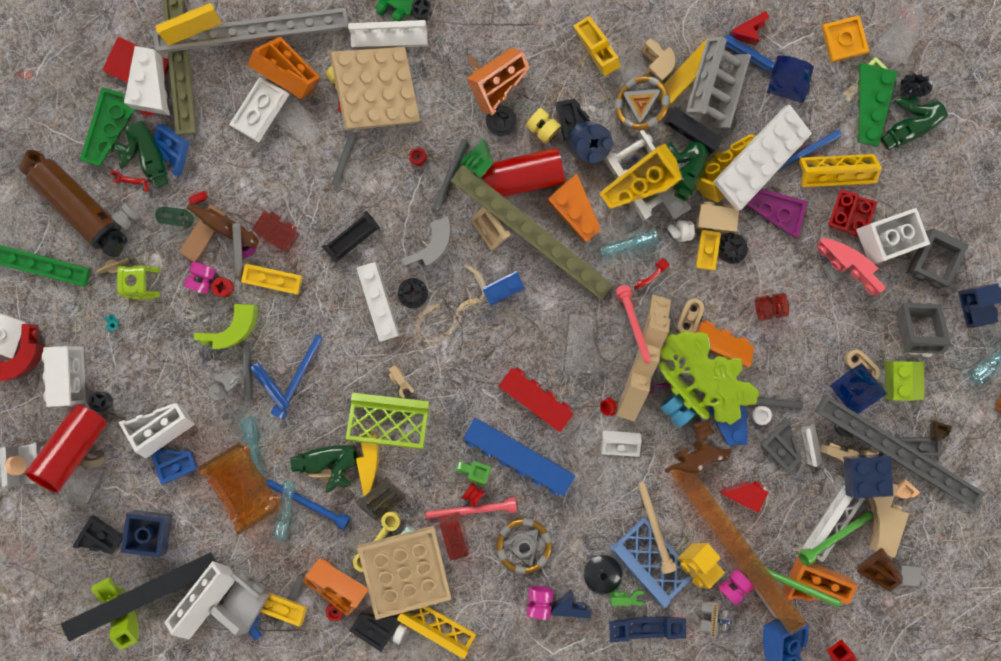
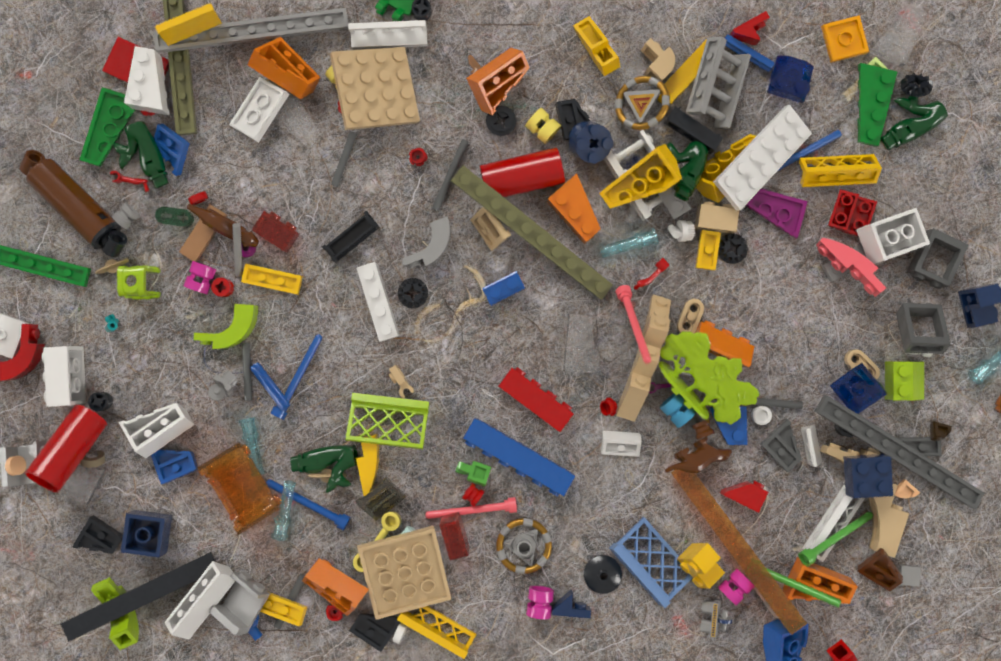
green wing [459,139,493,178] -> none
bright green plate [609,589,644,606] -> none
dark blue slope [609,616,686,642] -> none
tan piece [638,482,677,574] -> none
clear red wheel [755,292,789,321] -> none

